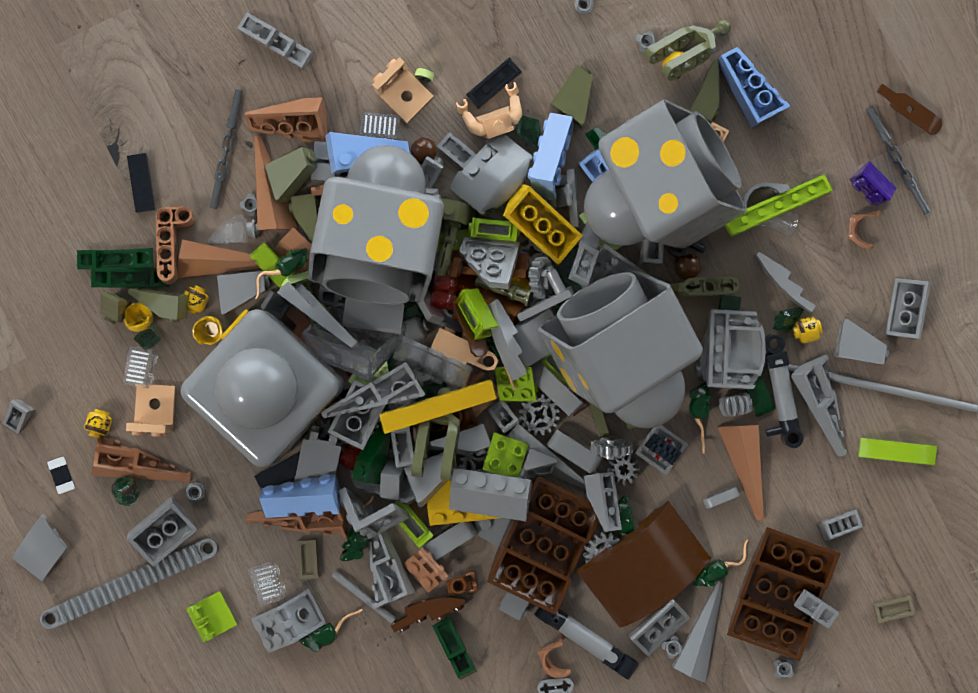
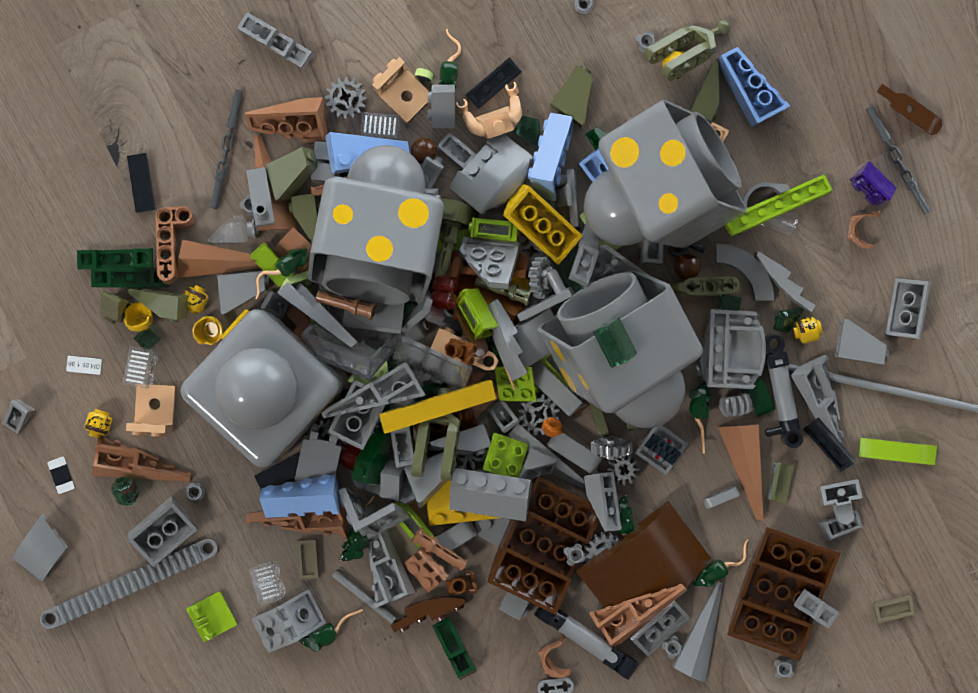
none -> white sticker [66,356,102,375]
none -> light grey piece [246,167,275,228]
none -> nougat pin [316,290,377,320]
none -> light grey gear [325,77,367,120]
none -> light grey tile [401,297,432,333]
none -> nougat pin [411,527,467,571]
none -> light grey piece [428,85,455,128]
none -> dark green animal [438,29,461,89]
none -> dark orange plate [445,338,478,367]
none -> orange tile [542,417,563,437]
none -> light grey plate [564,544,585,566]
none -> nougat wedge [589,584,687,647]
none -> clear green hinge [593,317,638,368]
none -> light grey tile [716,243,774,301]
none -> olive panel [766,461,794,503]
none -> black tile [803,417,856,472]
none -> light grey brick [817,479,863,525]

